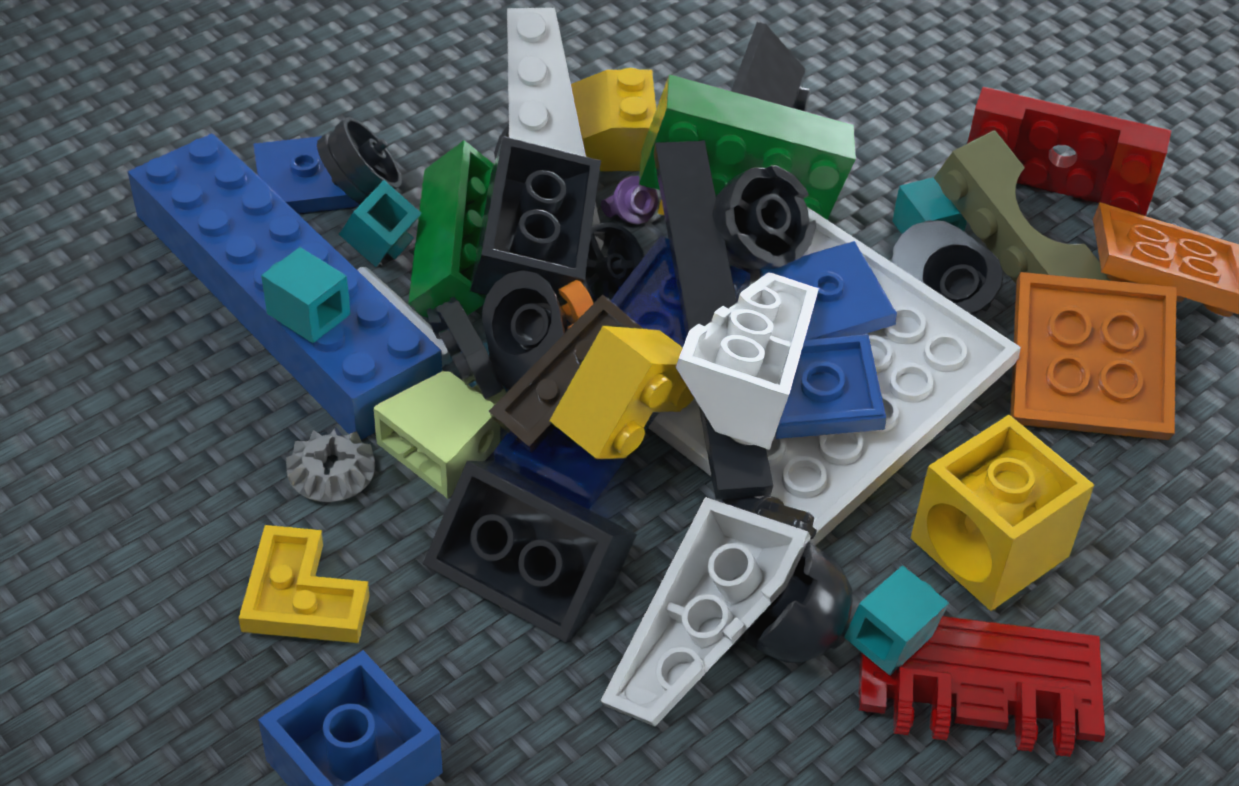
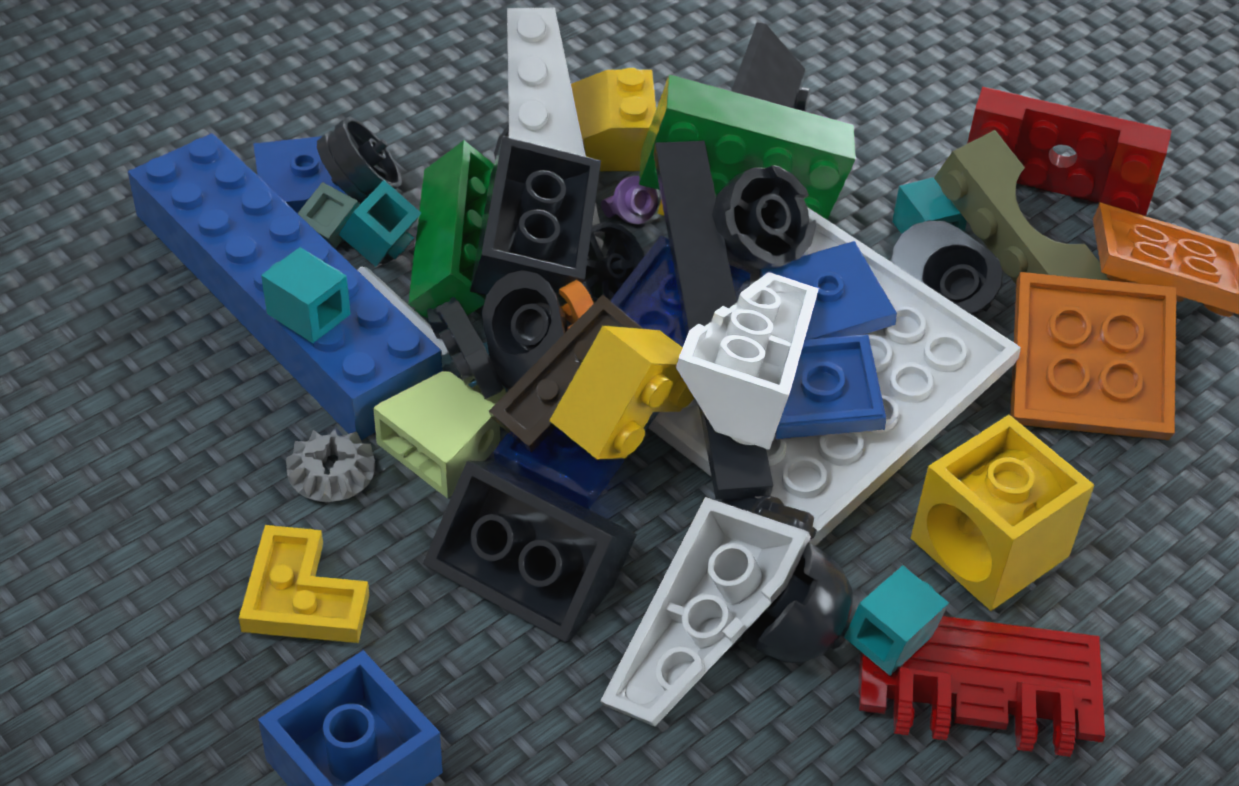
none -> sand green plate [298,182,360,248]

